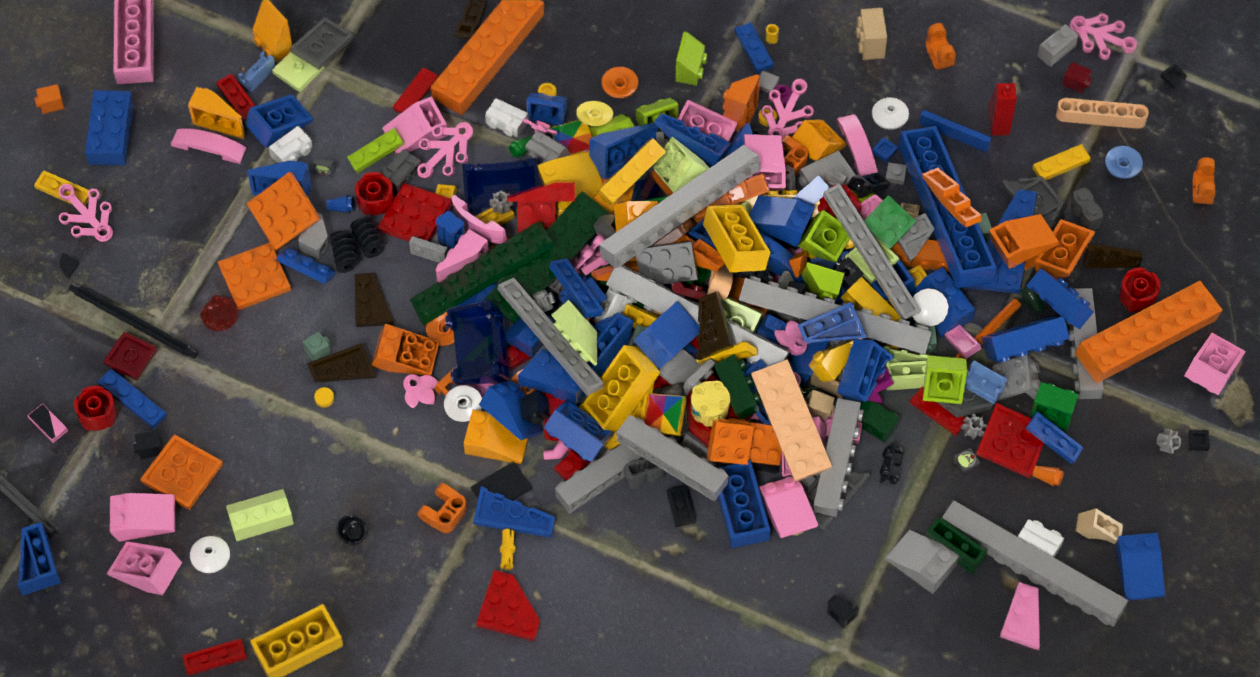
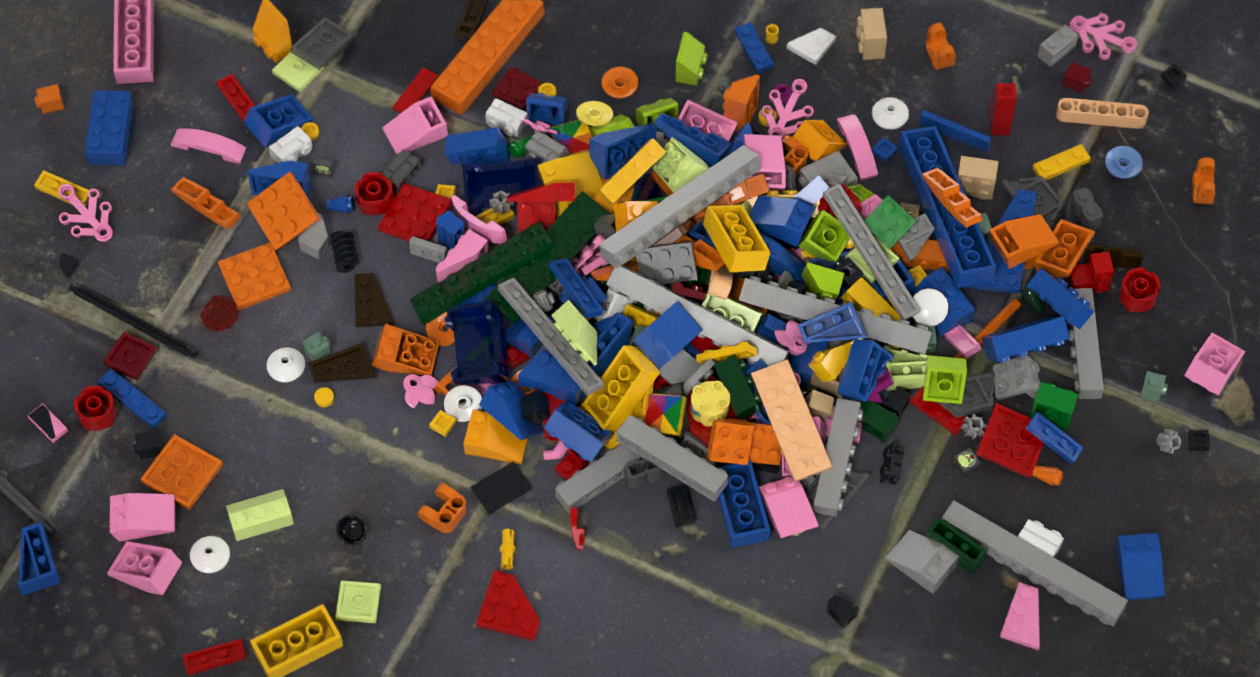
light orange slope [188,87,245,139] -> none
medium blue hinge [238,51,275,92] -> none
blue plate [276,248,335,284] -> none
lime plate [347,128,405,174] -> none
black piece [350,216,384,258] -> none
bright pink plant [417,122,473,179] -> none
blue wing [473,486,555,538] -> none
dark brown wing [696,292,733,360] -> none
light grey tile [759,71,779,94] -> none
orange slope [789,251,808,278] -> none
black plate [847,172,890,198] -> none
light grey plate [886,163,907,185] -> none
medium blue hinge [965,361,1008,404] -> none
orange brick [1074,281,1223,384] -> none
tan arch [1076,509,1123,544] -> none
none -> orange slope [171,177,241,230]
none -> white dish [267,348,305,382]
none -> yellow tile [301,122,319,141]
none -> yellowish green plate [335,581,381,623]
none -> yellow plate [429,410,457,437]
none -> blue wedge [445,127,511,165]
none -> dark red plate [492,67,542,111]
none -> red slope [570,508,585,550]
none -> white wing [787,28,836,65]
none -> black brick [882,387,911,418]
none -> tan brick [958,156,998,200]
none -> red brick [1067,252,1114,293]
none -> sand green brick [1140,371,1168,403]

